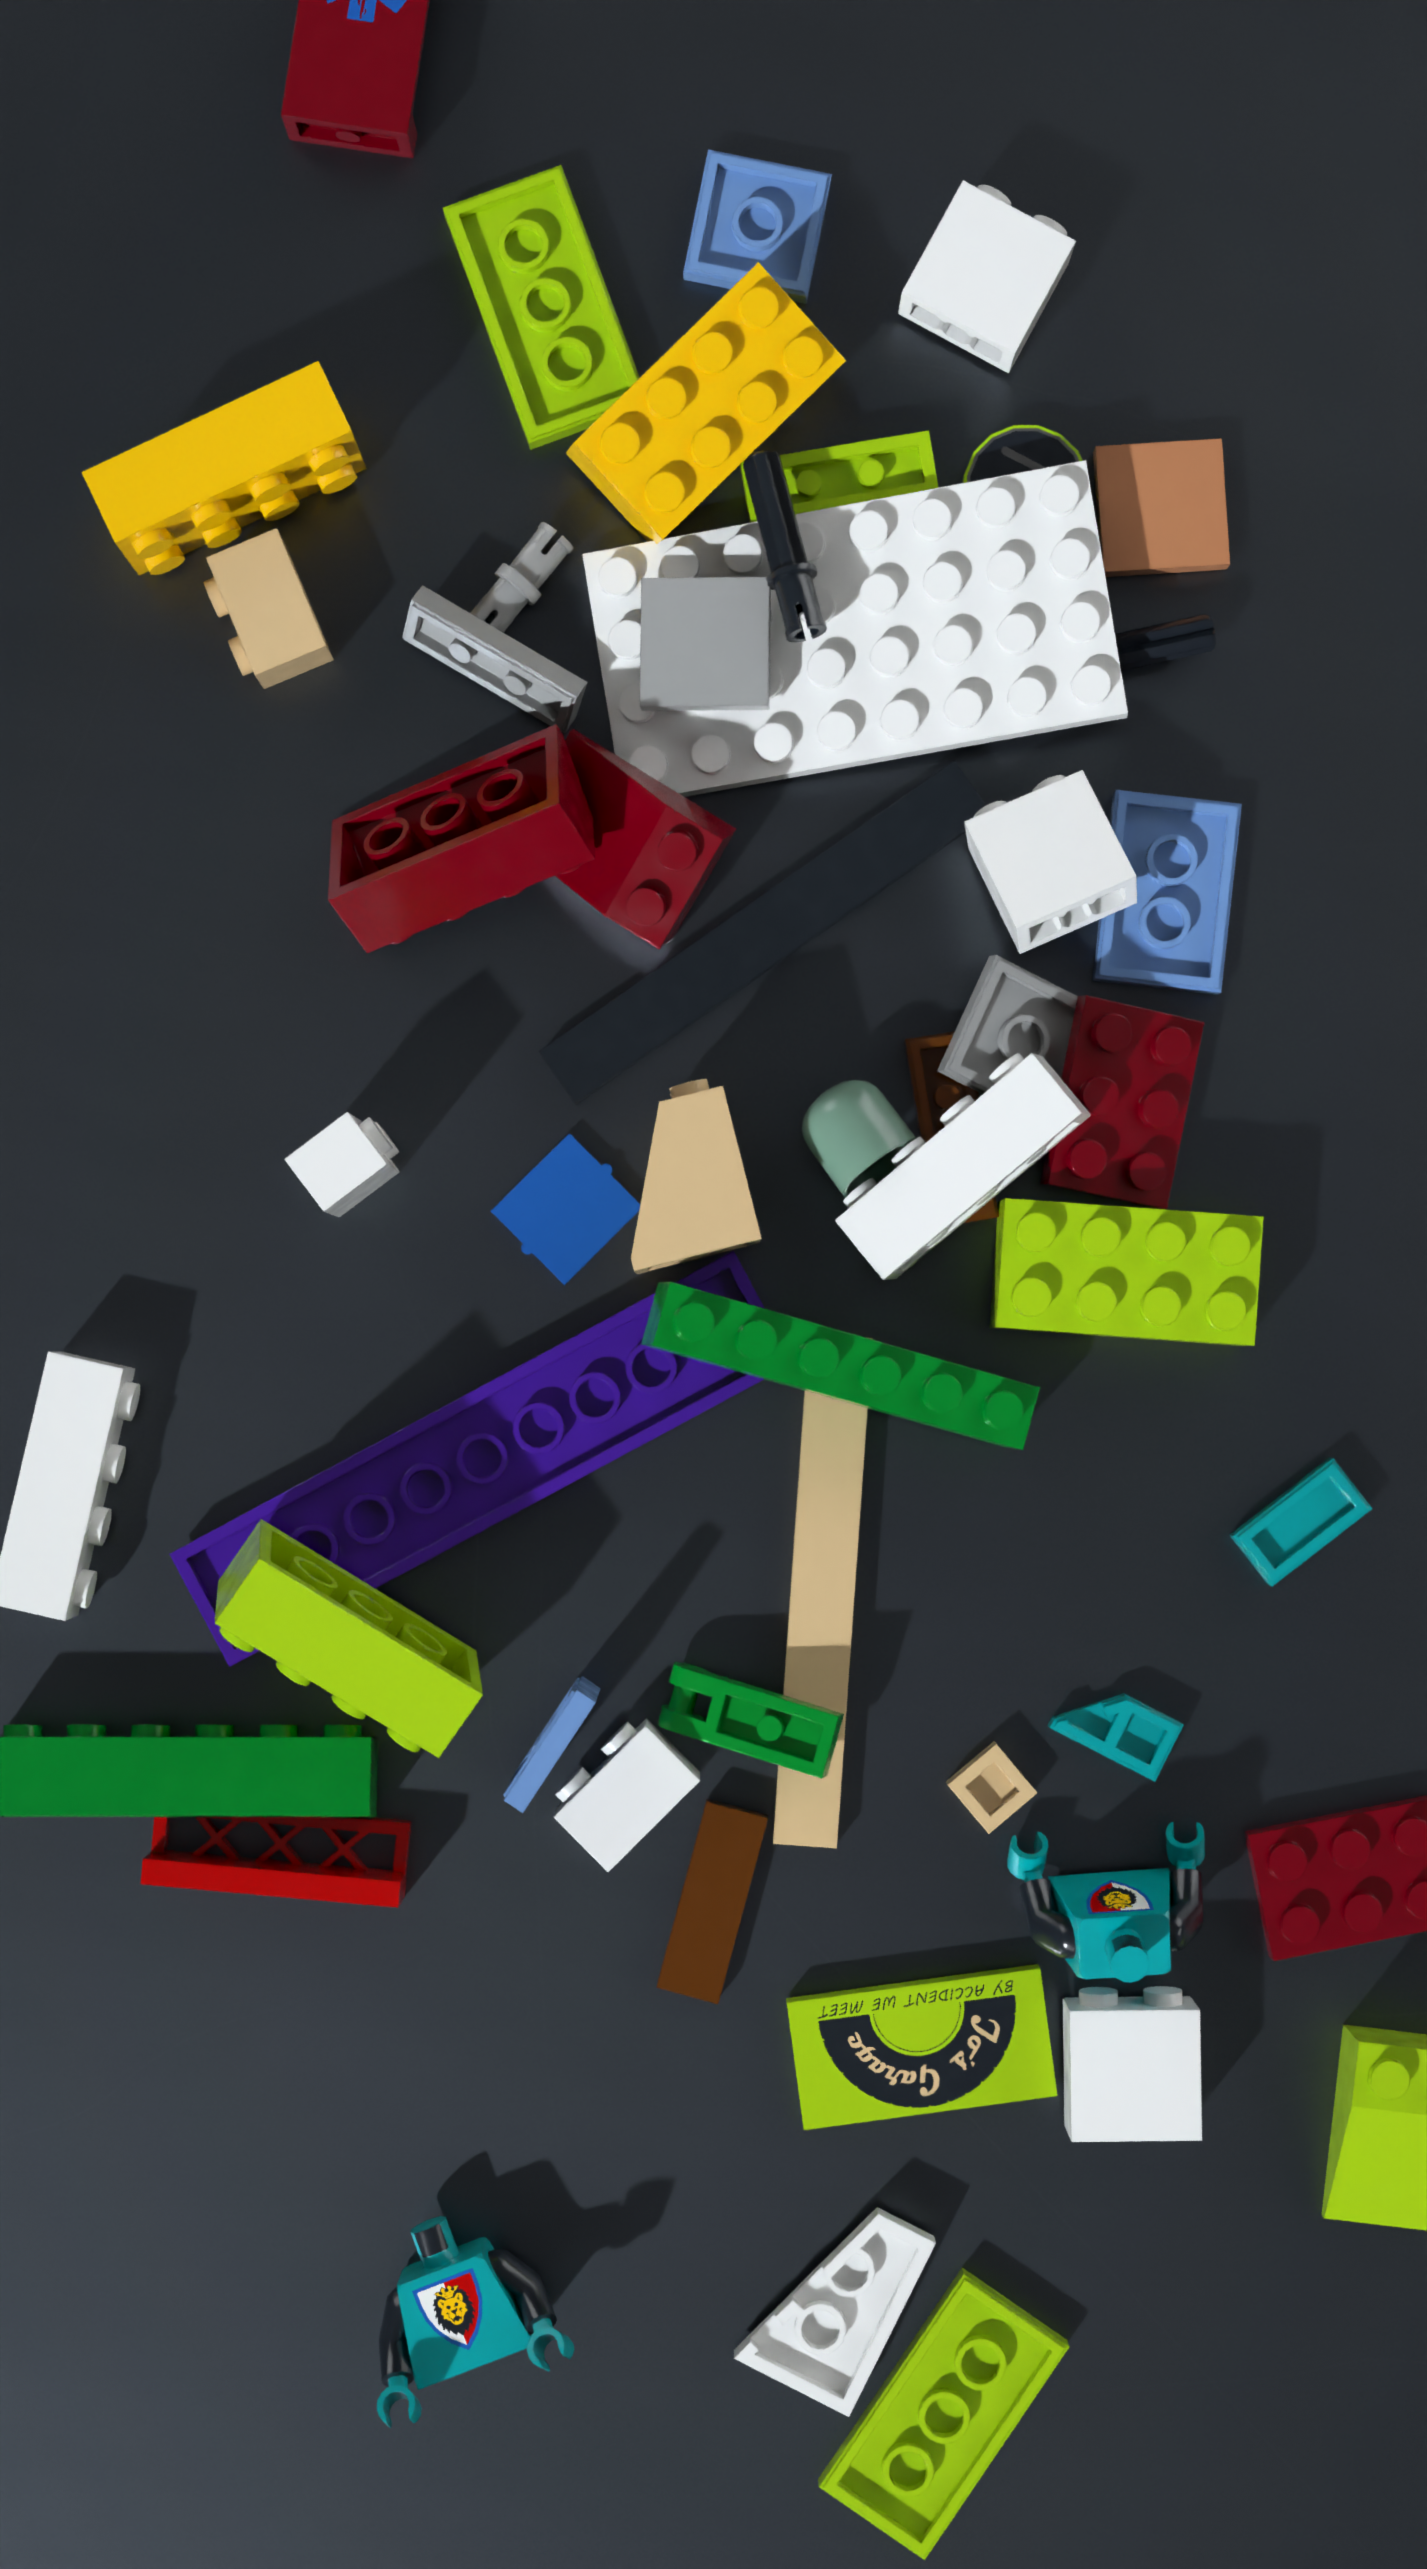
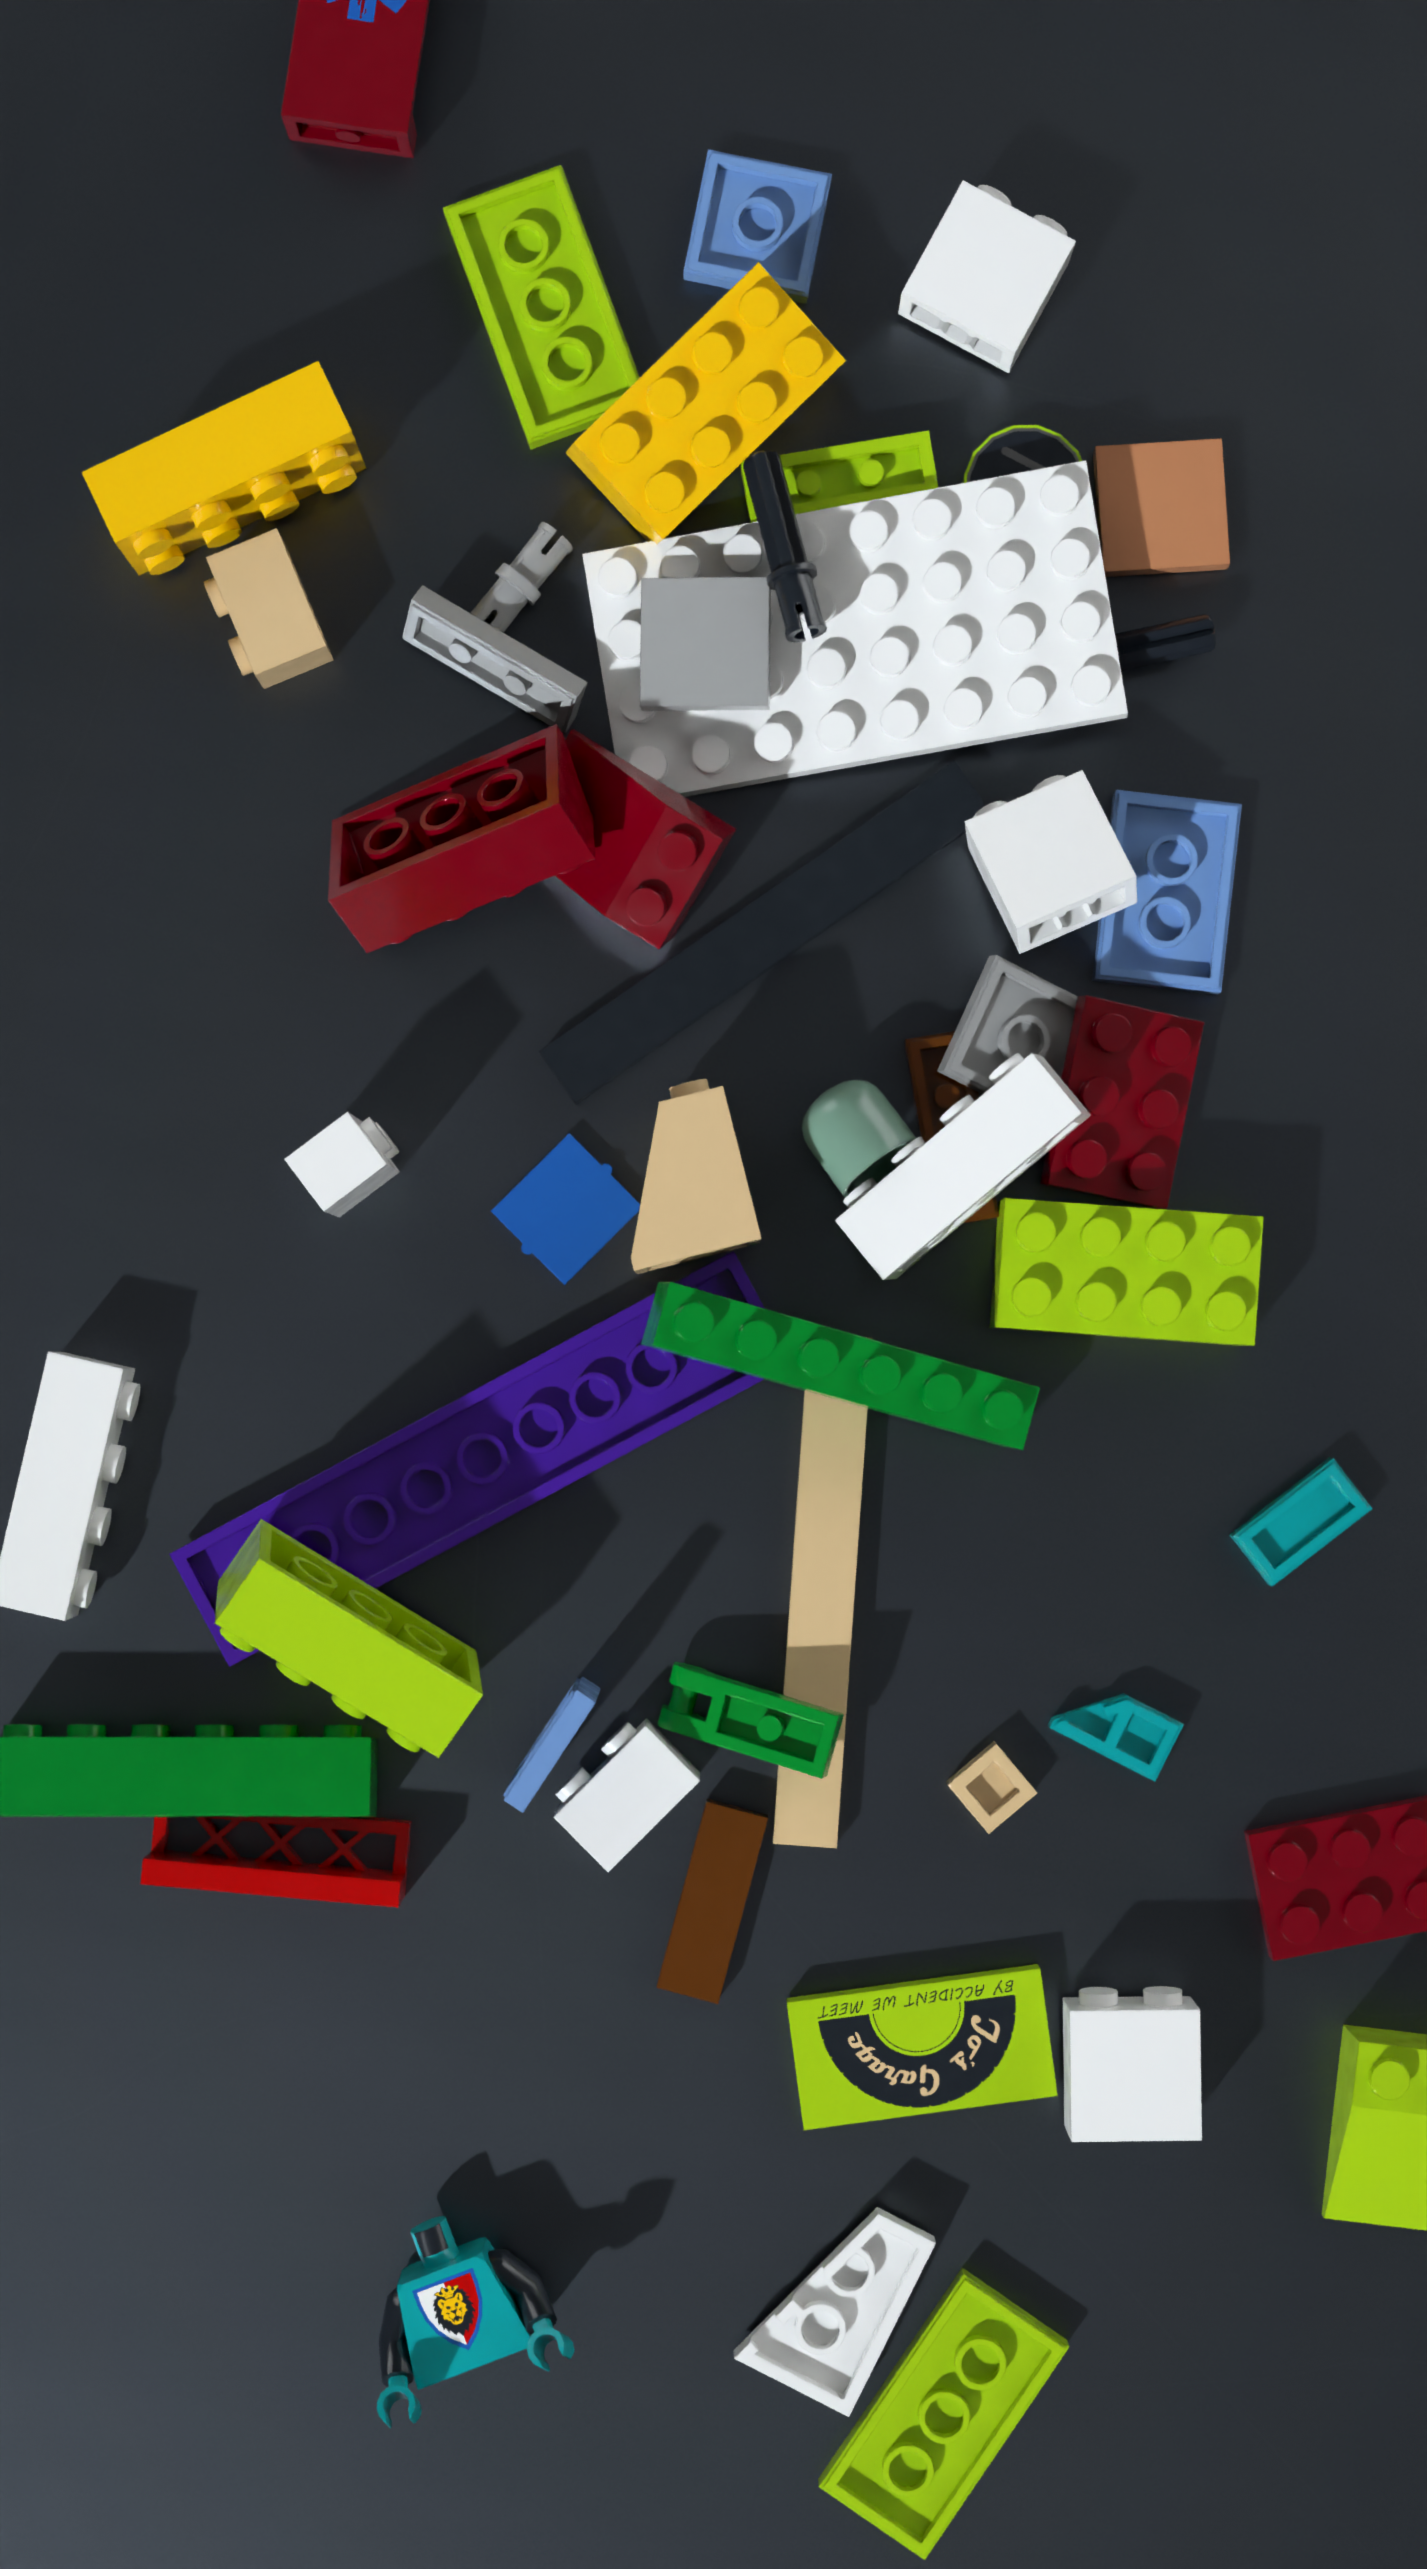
teal torso [1007,1822,1205,1983] -> none

